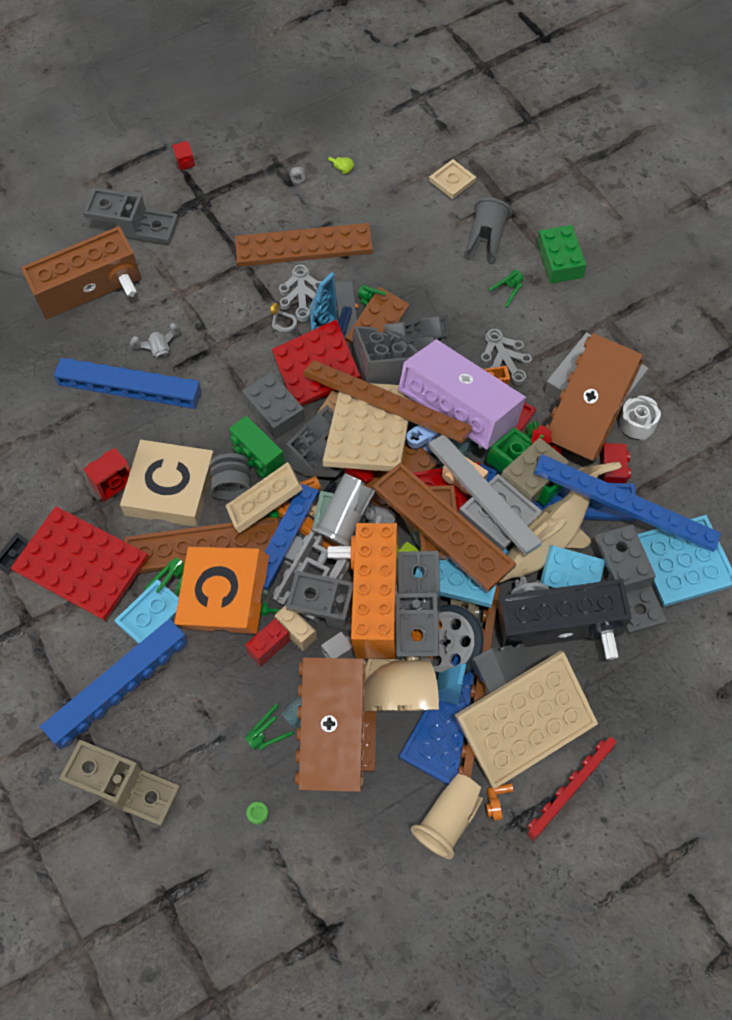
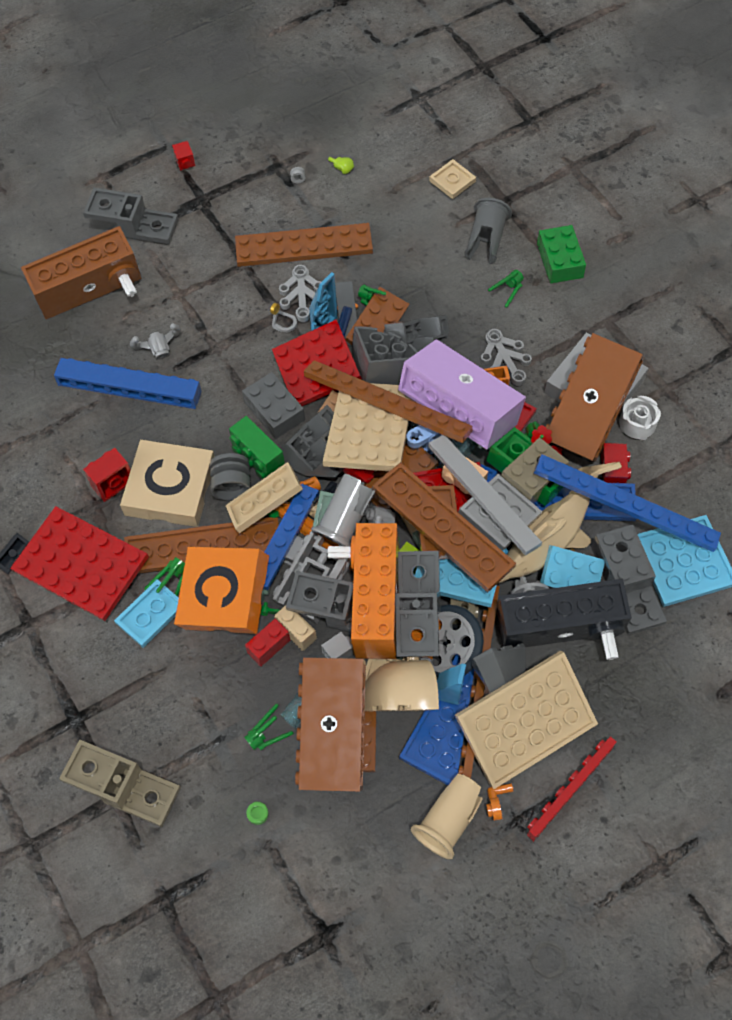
blue brick [40,618,188,750] -> none

